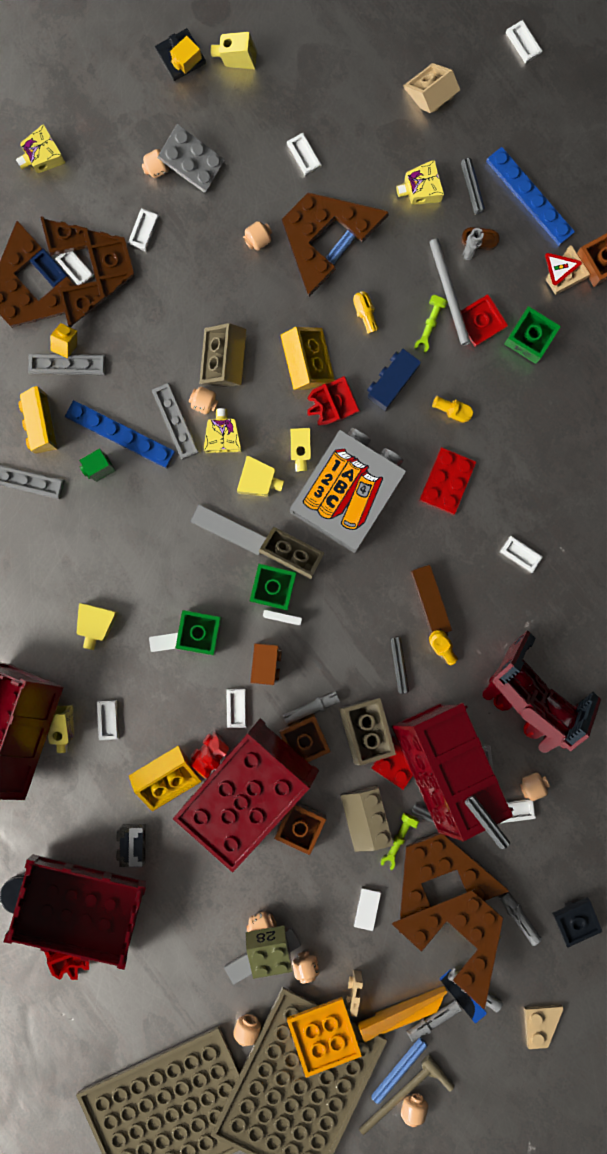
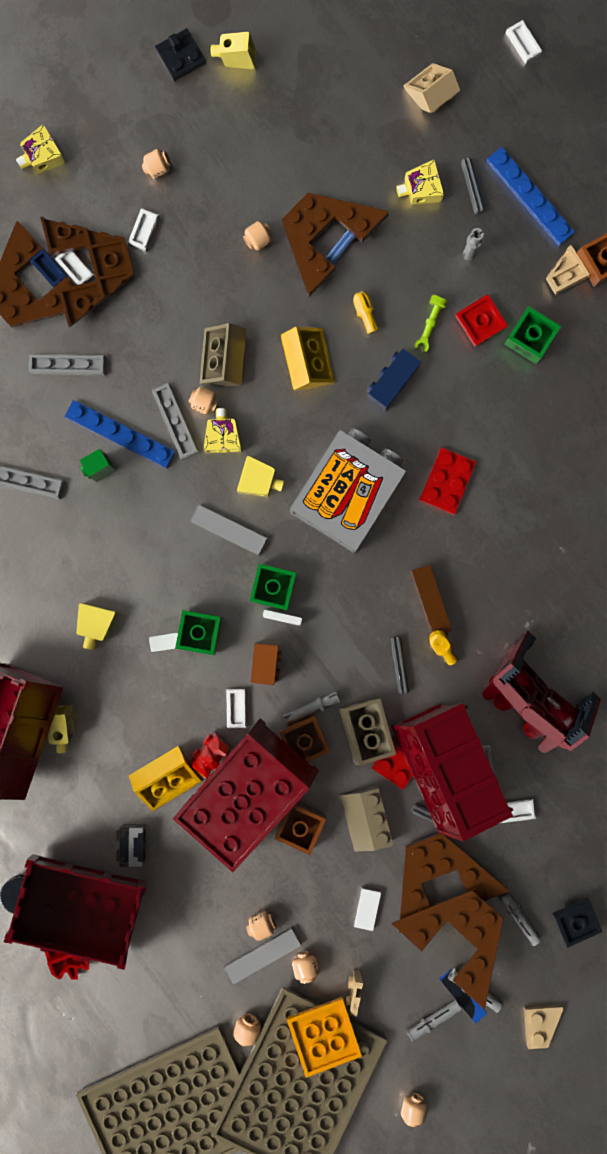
yellow slope [18,386,58,454] -> none
yellow brick [51,323,78,359] -> none
white tile [97,700,119,740] -> none
light grey plate [157,124,225,192] -> none
yellow brick [170,36,202,74] -> none
olive brick [246,926,292,979] -> none
dark tan slope [259,526,325,579] -> none
white tile [287,133,322,176] -> none
light yellow torso [290,428,311,471] -> none
red plate [307,376,361,426] -> none
light orange wedge [358,986,447,1042] -> none
dark tan bar [359,1055,455,1135] -> none
medium blue axle [371,1038,428,1104] -> none
lime piece [381,813,420,870] -> none
light grey piece [429,238,470,346] -> none
yellow arm [432,396,473,423] -> none
reddish brown tile [461,227,500,250] -> none
dark grey axle [465,796,510,850] -> none
white tile [500,536,543,573] -> none
light nougat head [520,772,550,801] -> none
sticker [545,253,581,285] -> none

